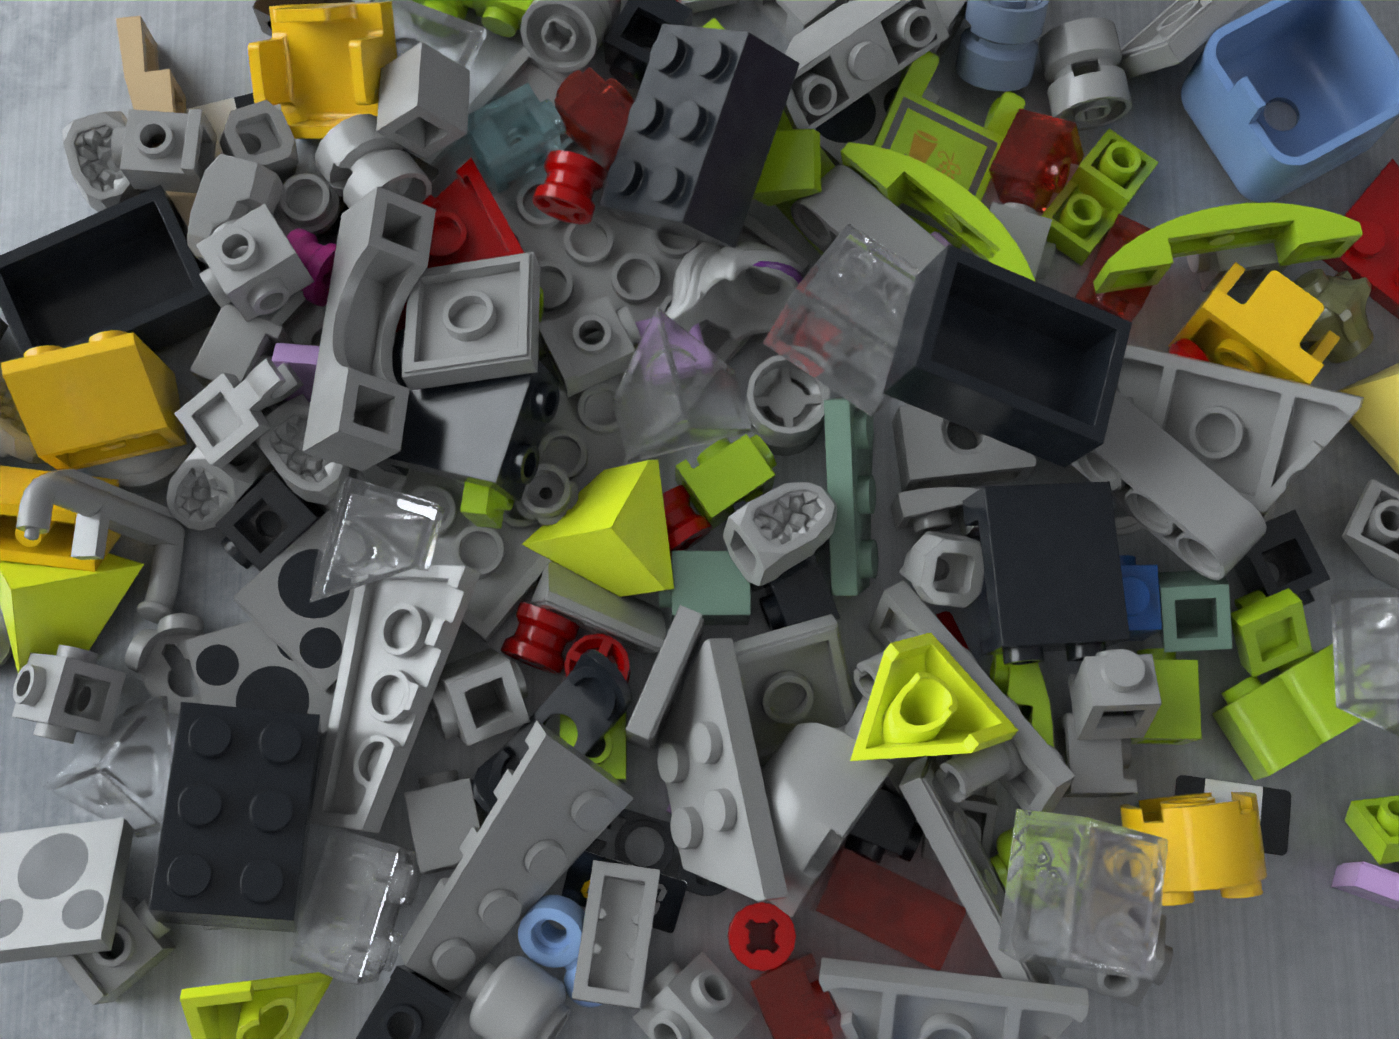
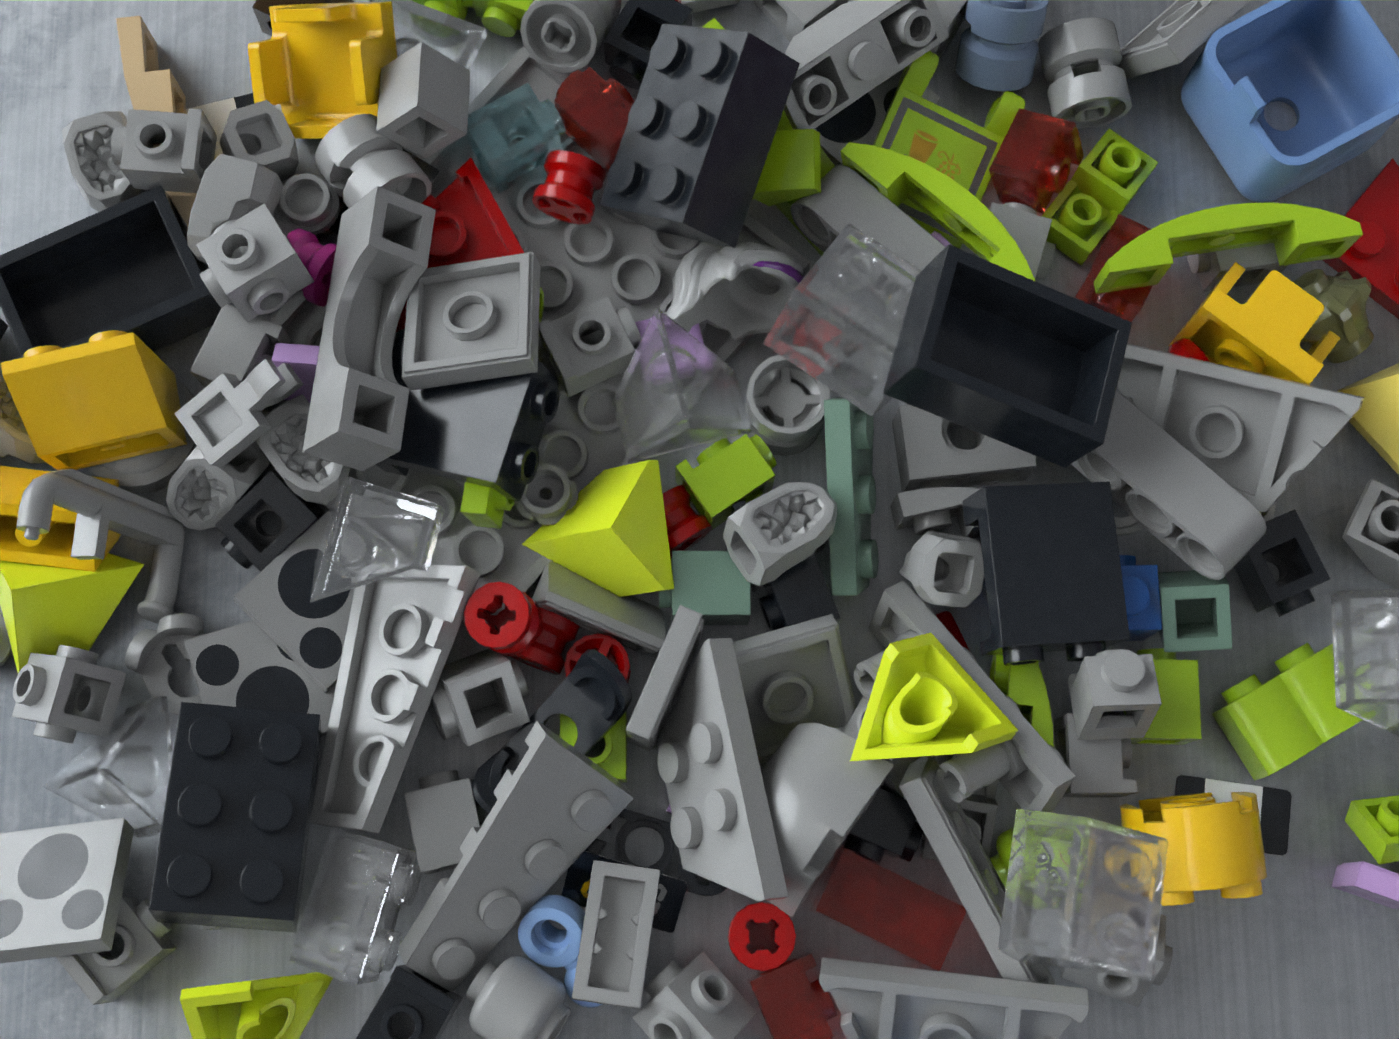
lime tile [1231,588,1313,678] -> none
none -> red wheel [464,581,542,655]

